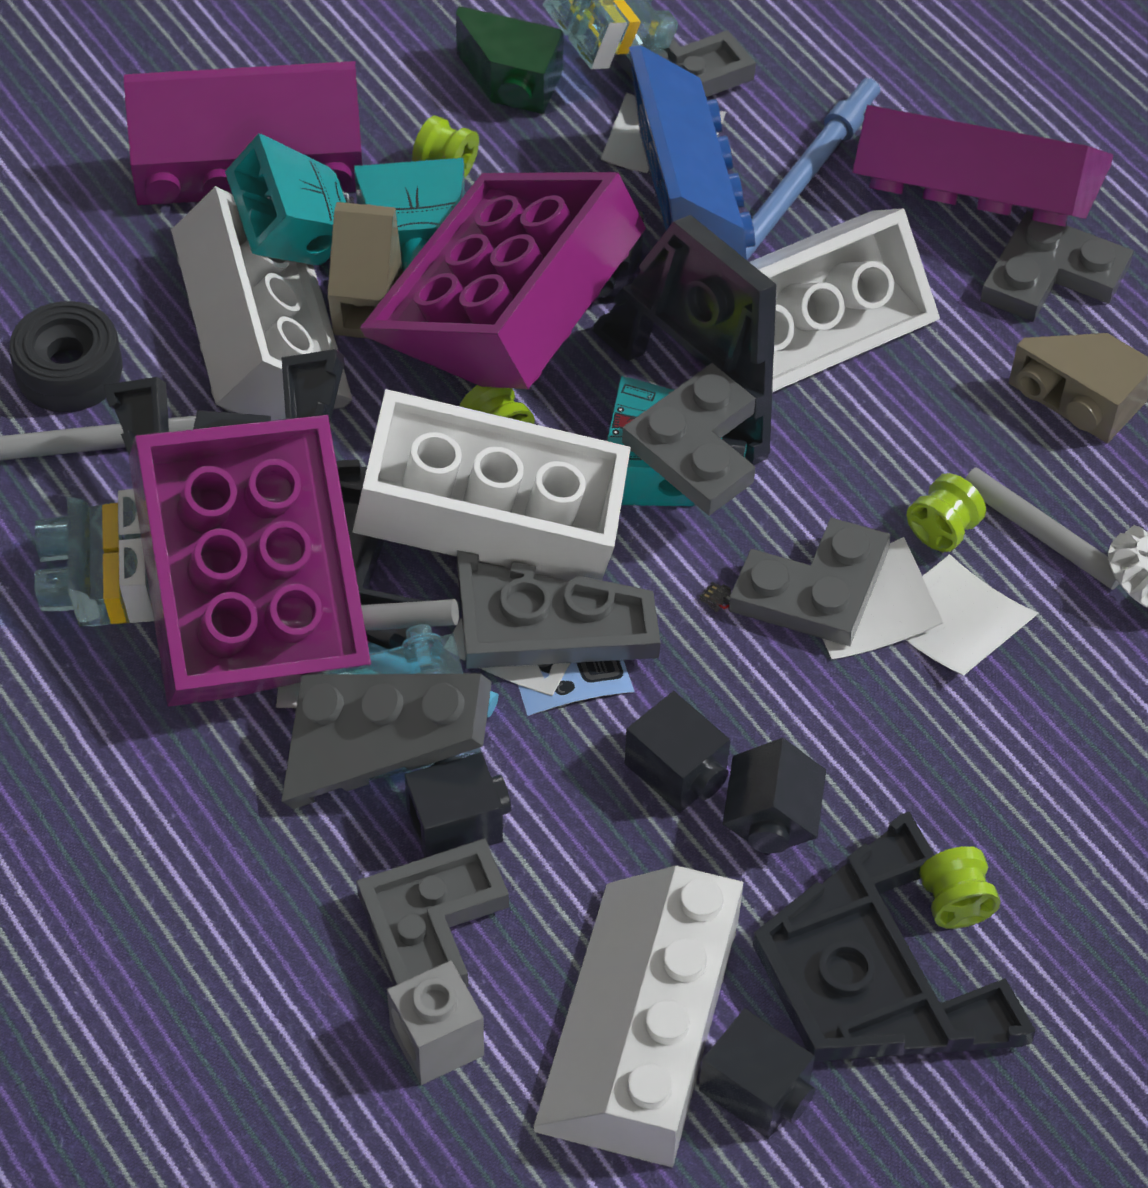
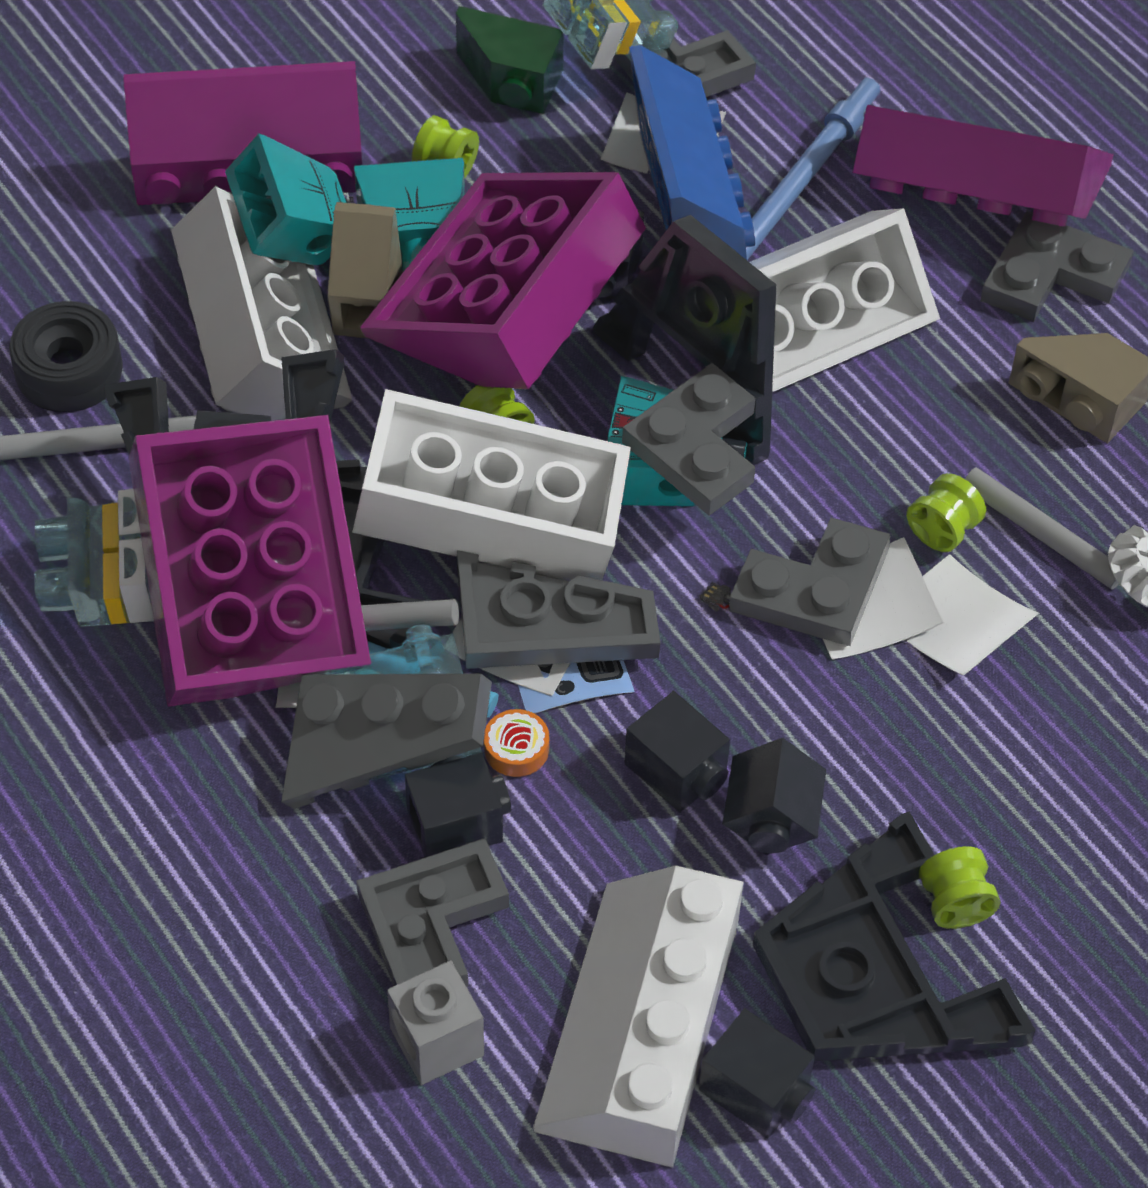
none -> tile [484,709,549,777]

